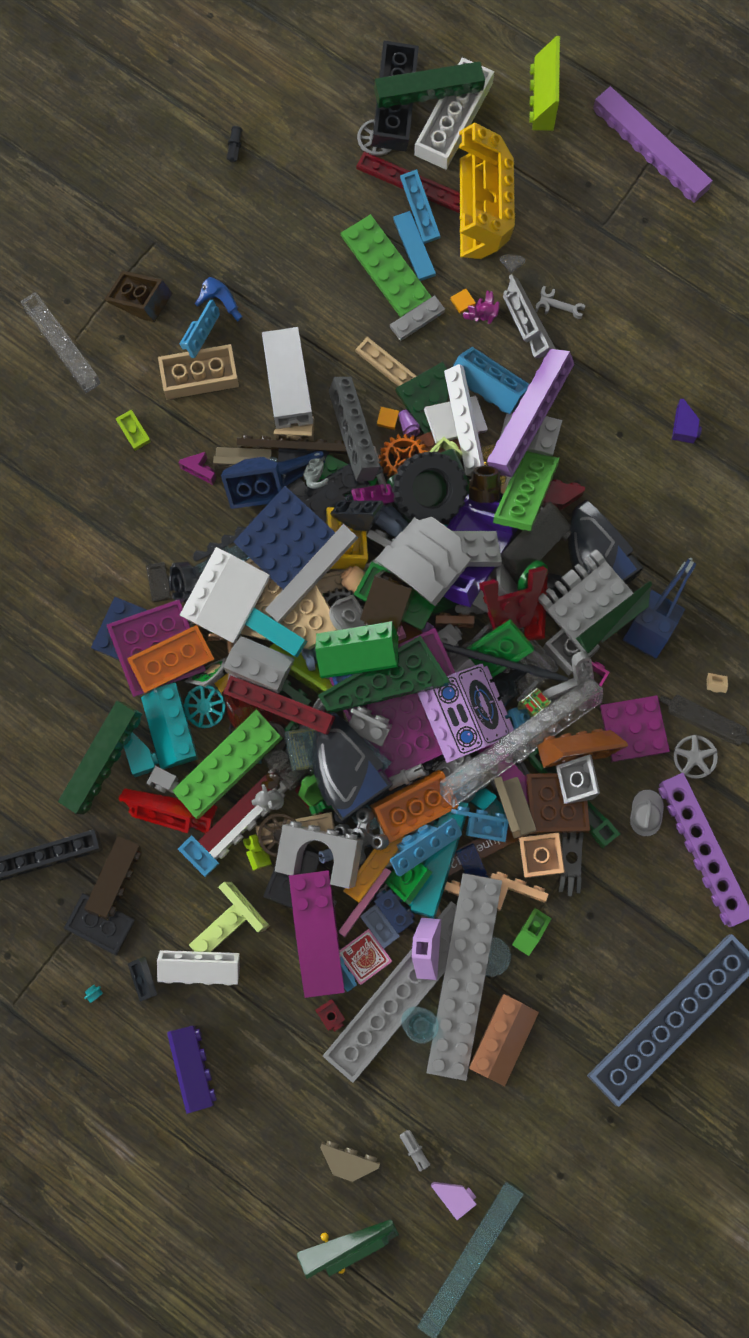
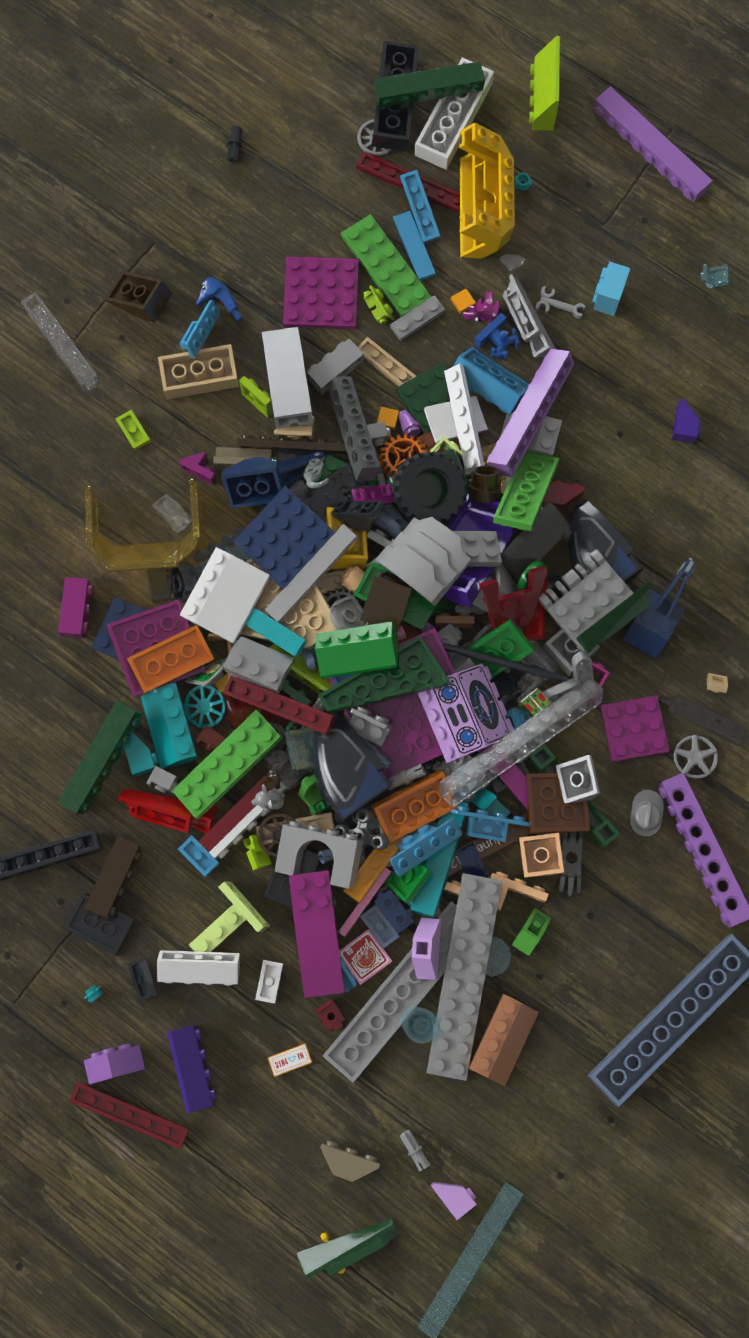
dark tan panel [494,776,536,838] -> none
dark orange slope [537,728,628,768] -> none
none -> magenta brick [58,577,93,639]
none -> dark red plate [69,1082,189,1149]
none -> medium lavender brick [84,1043,145,1084]
none -> clear yellow piece [85,478,202,572]
none -> clear slope [152,494,192,533]
none -> clear red brick [195,725,226,753]
none -> lime plate [239,376,273,419]
none -> white plate [255,960,283,1004]
none -> white tile [268,1043,312,1077]
none -> magenta plate [283,257,359,329]
none -> light grey brick [307,339,364,395]
none -> lime hinge [363,285,394,325]
none -> light grey brick [367,422,391,446]
none -> blue piece [474,313,520,360]
none -> teal plate [514,173,532,191]
none -> medium azure brick [592,261,630,316]
none -> clear light blue bracket [701,264,730,288]

